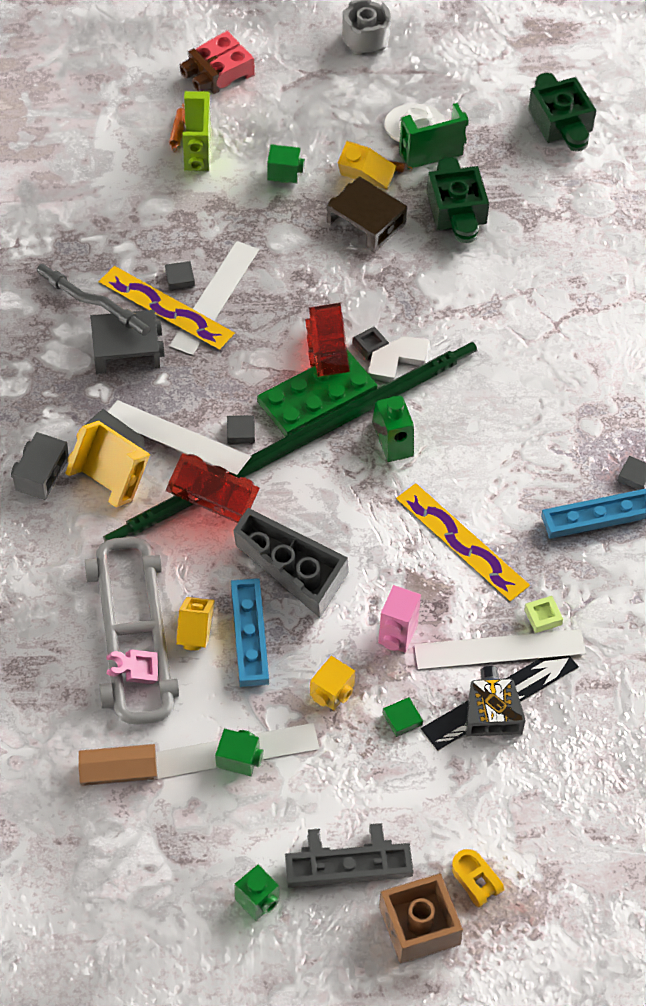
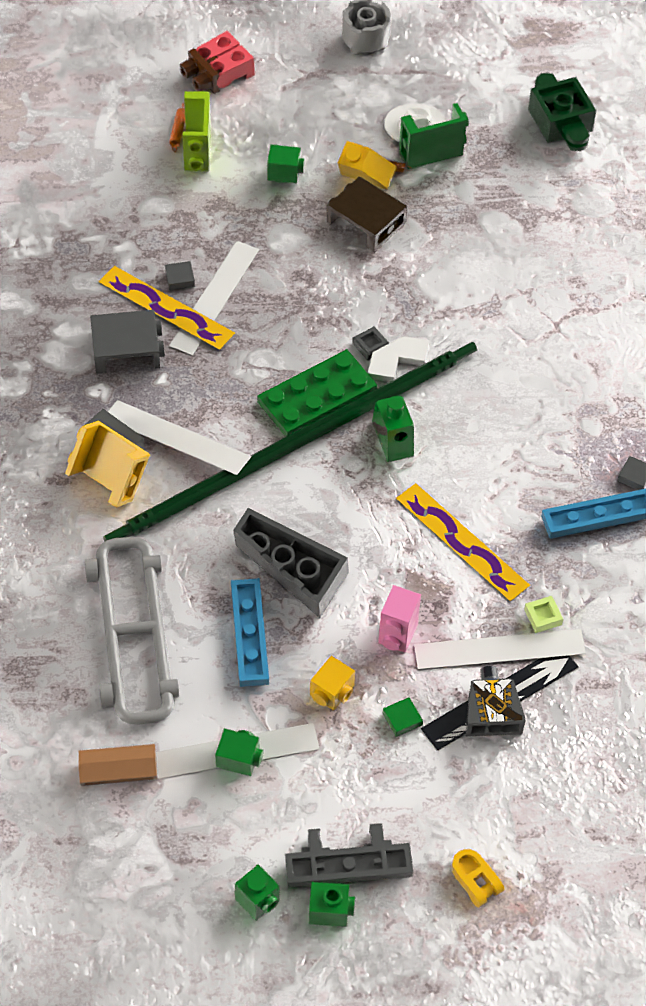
dark grey brick [11,432,69,500] -> none
dark grey bar [37,264,150,336] -> none
bright pink plate [106,649,158,684] -> none
clear red brick [165,453,260,523] -> none
yellow slope [176,597,215,651] -> none
dark grey tile [227,415,255,444] -> none
clear red brick [305,303,350,377] -> none
medium nougat brick [379,873,463,964] -> none
dark green brick [426,157,490,243] -> none
none -> green brick [309,882,355,927]

